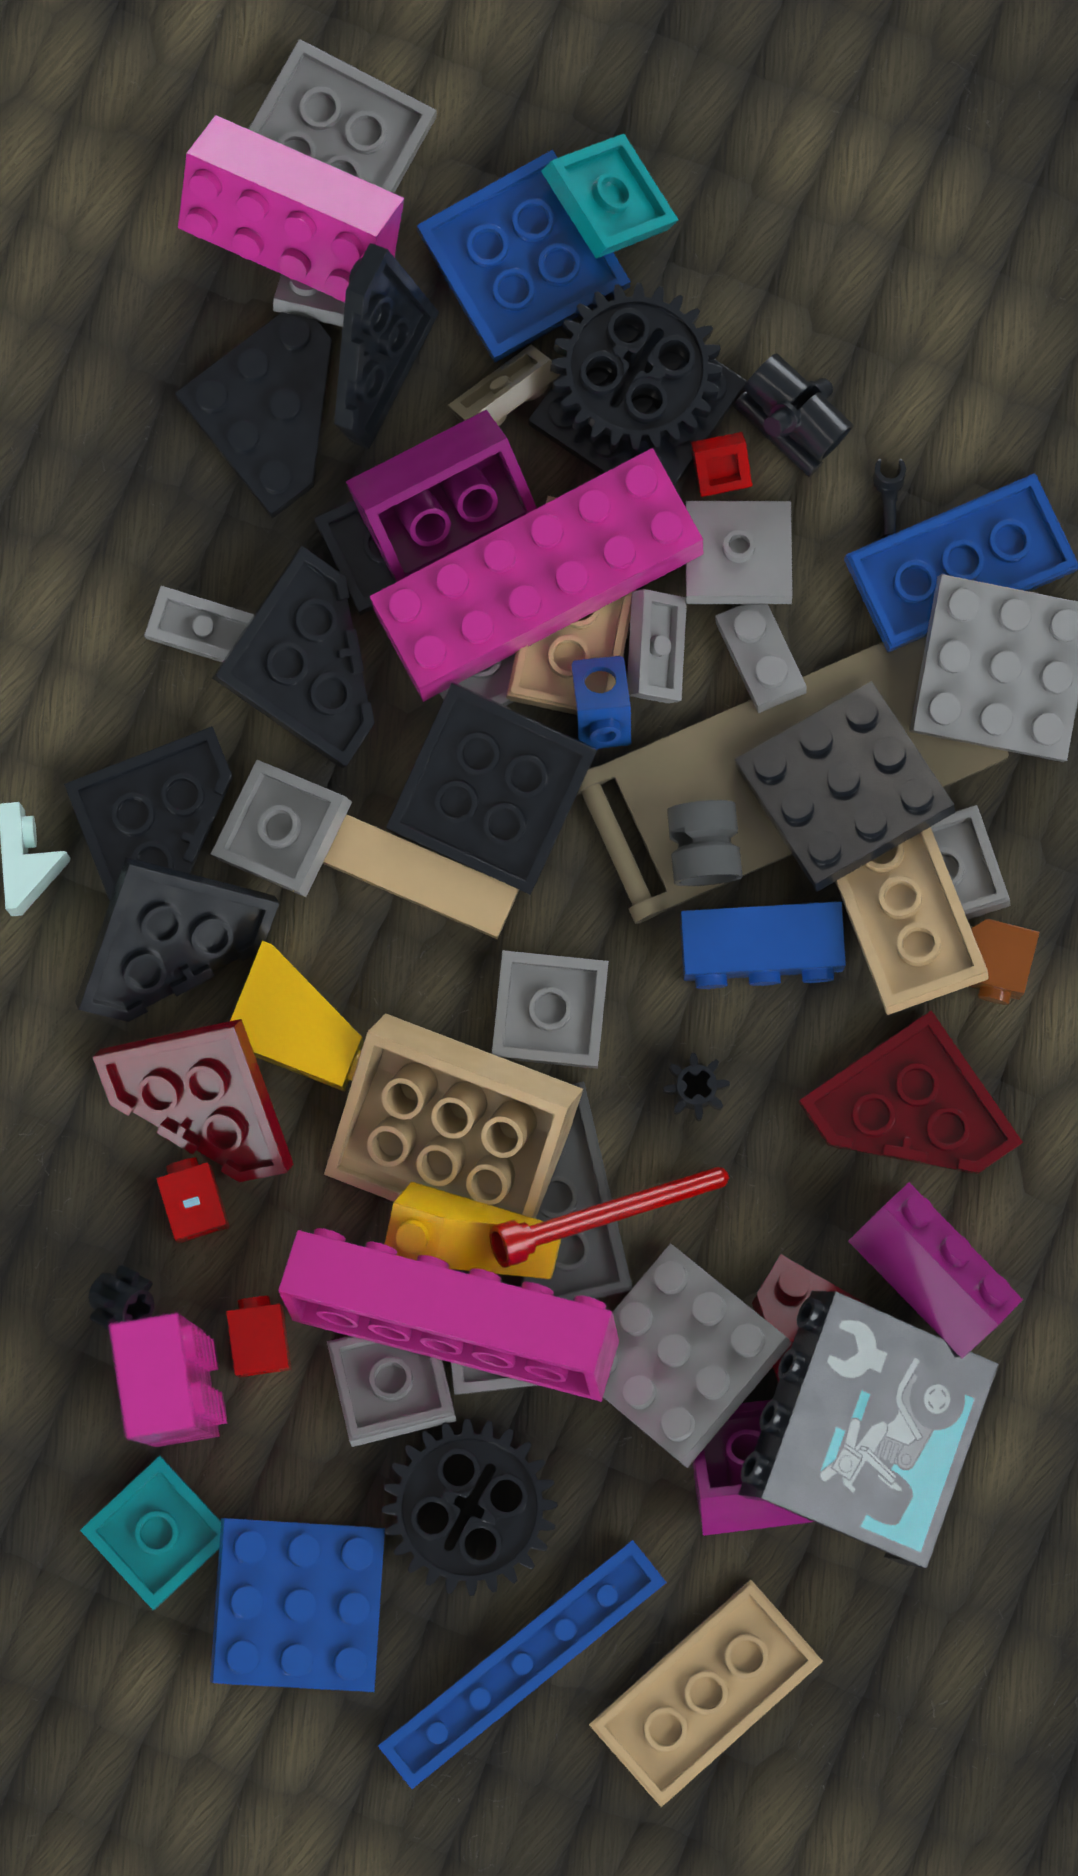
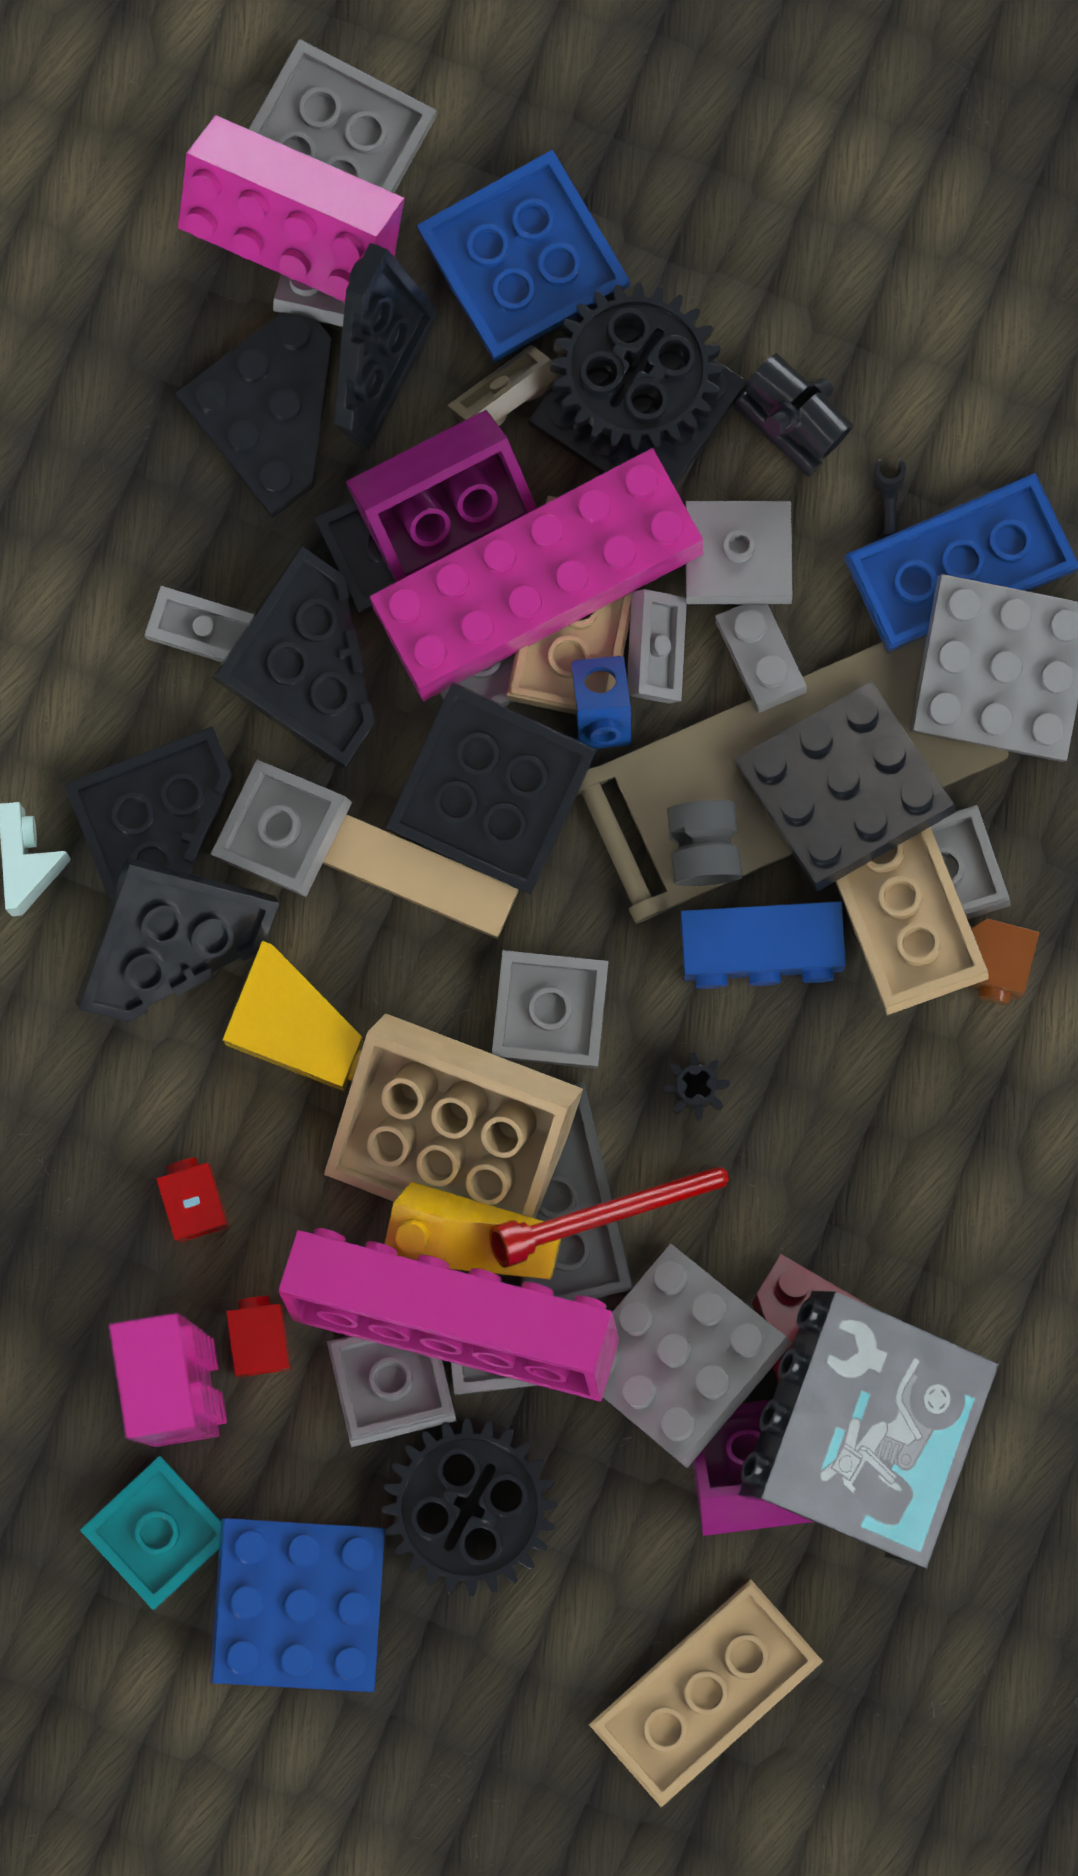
black gear [88,1265,155,1331] -> none
plate [93,1019,294,1182] -> none
blue plate [378,1540,667,1789] -> none
teal plate [541,133,678,259] -> none
red plate [691,432,752,497] -> none
dark red plate [798,1010,1023,1174] -> none
magenta slope [848,1182,1023,1359] -> none

